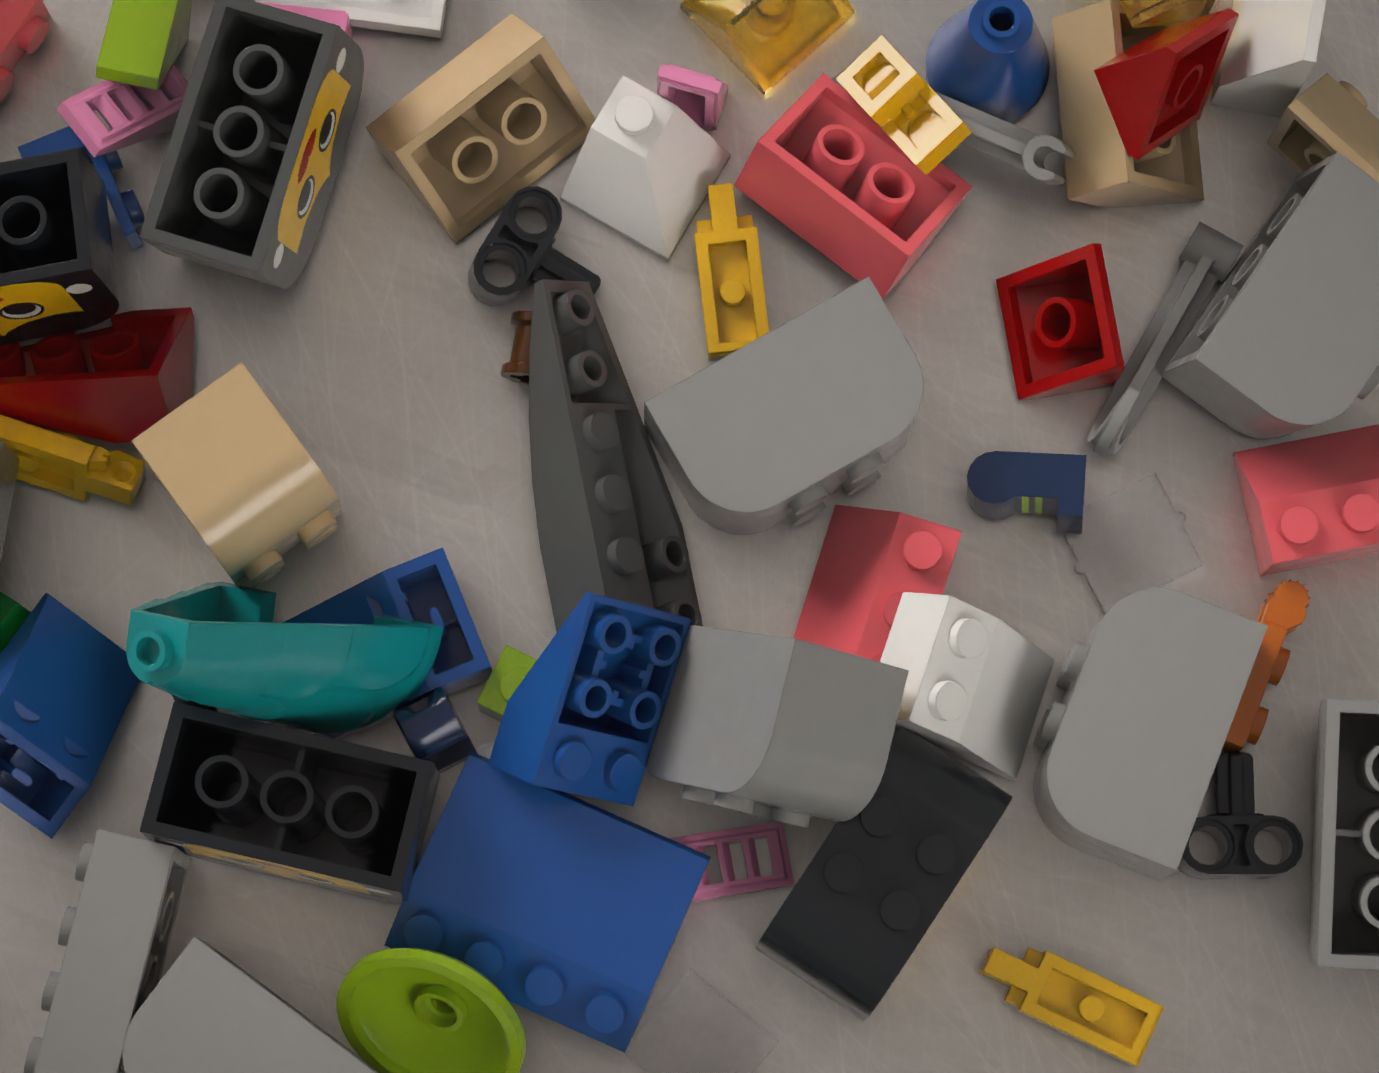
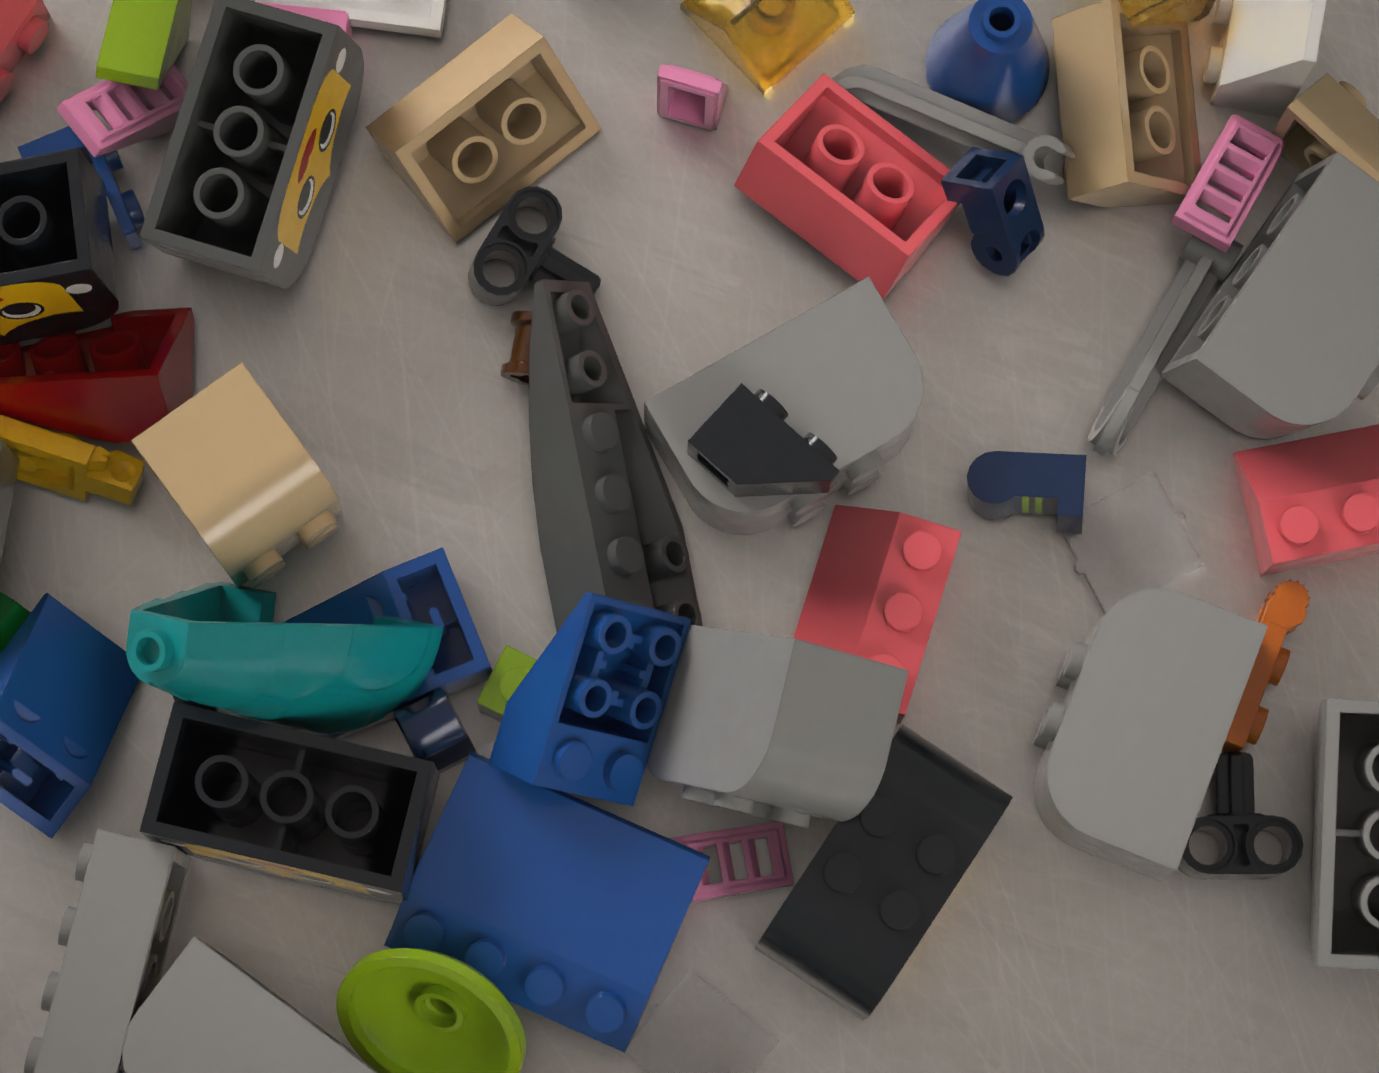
white slope [560,75,731,262] -> none
yellow hinge [694,183,769,361] -> none
yellow slope [836,35,972,176] -> none
white slope [880,592,1054,780] -> none
yellow hinge [979,947,1164,1067] -> none
red slope [996,243,1125,401] -> none
red slope [1094,8,1239,160] -> none
none -> black slope [687,383,840,497]
none -> dark blue leg [941,147,1045,276]
none -> bright pink slope [1171,115,1286,253]

